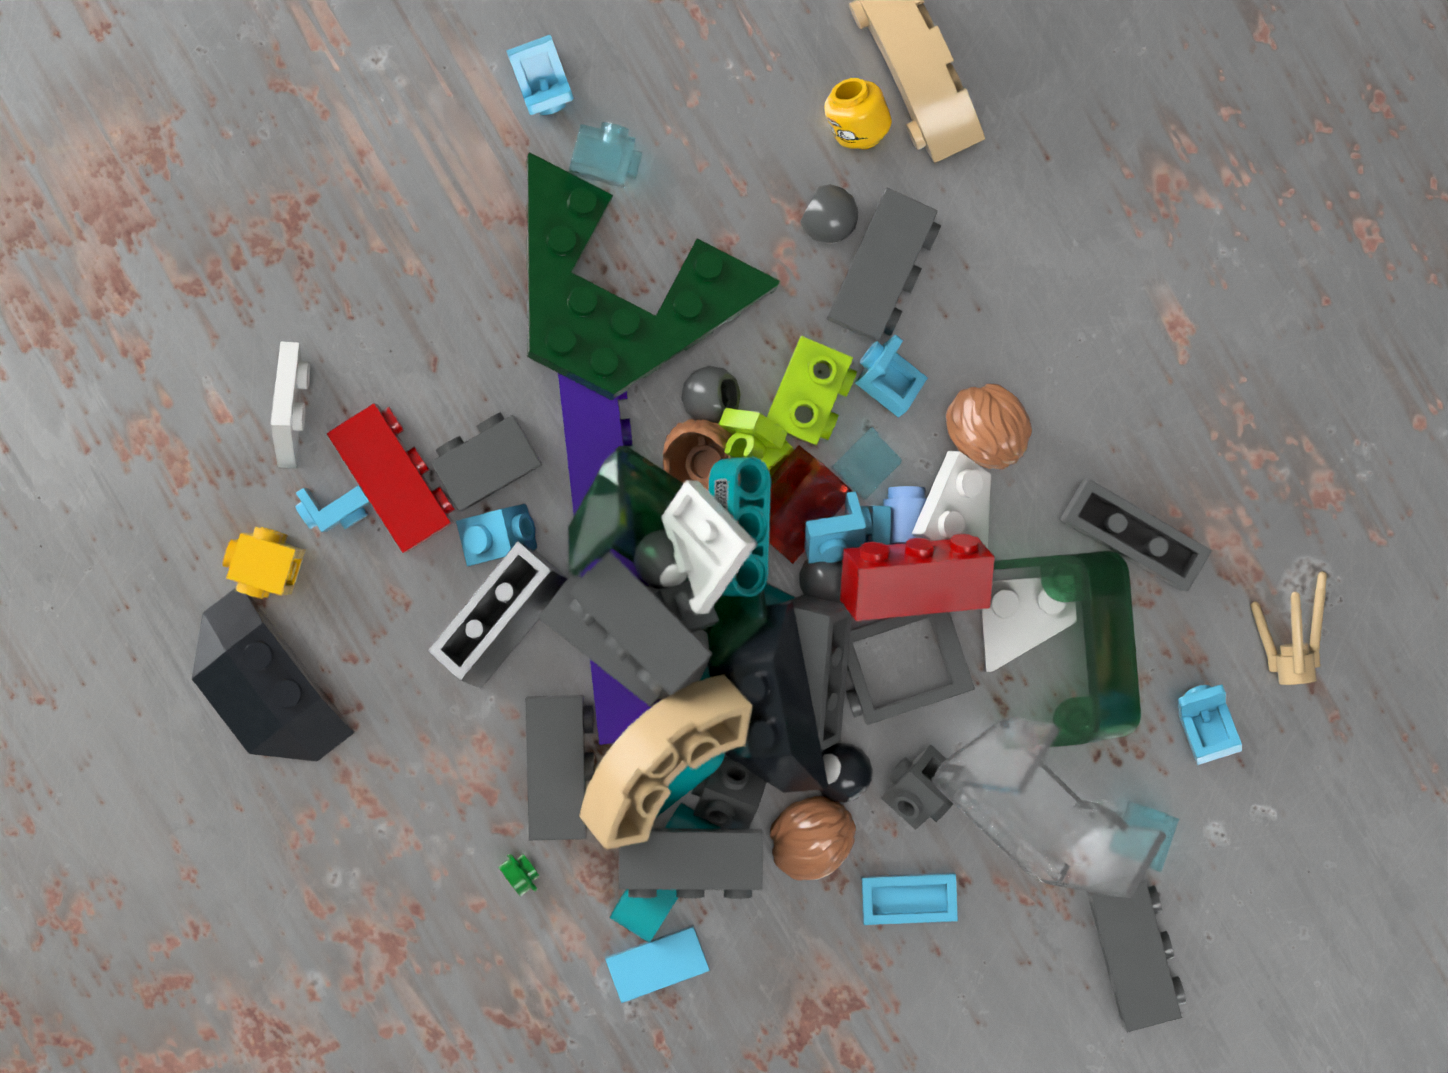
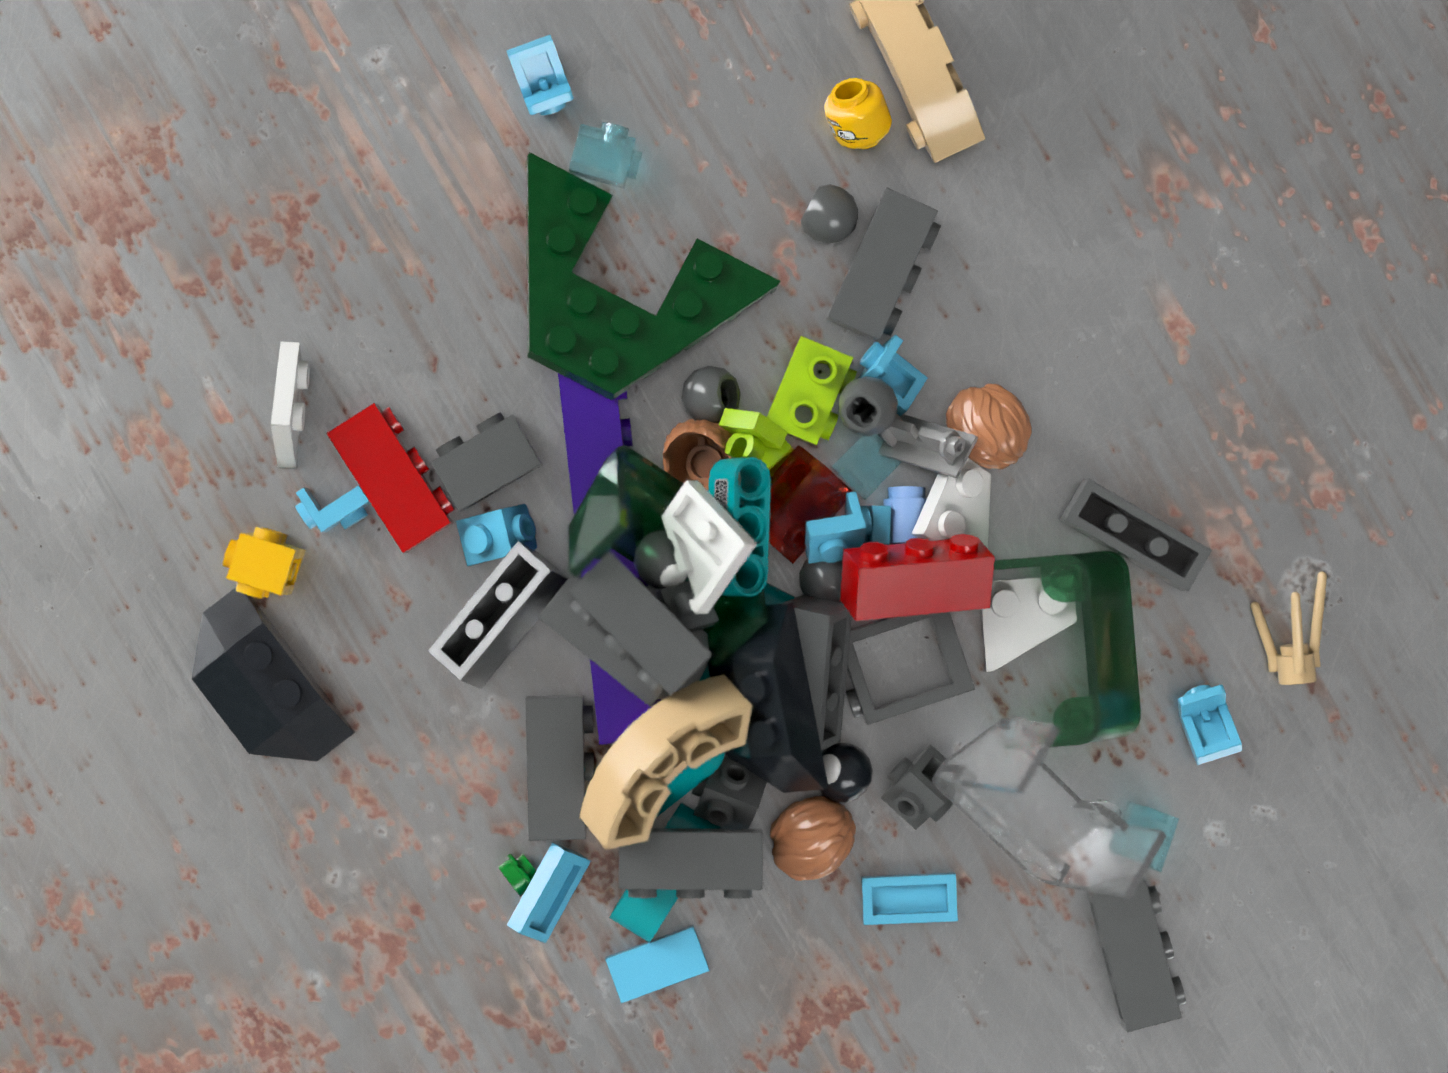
none -> medium azure tile [507,842,591,943]
none -> dark grey piece [838,376,898,437]
none -> light grey hinge [878,414,978,478]

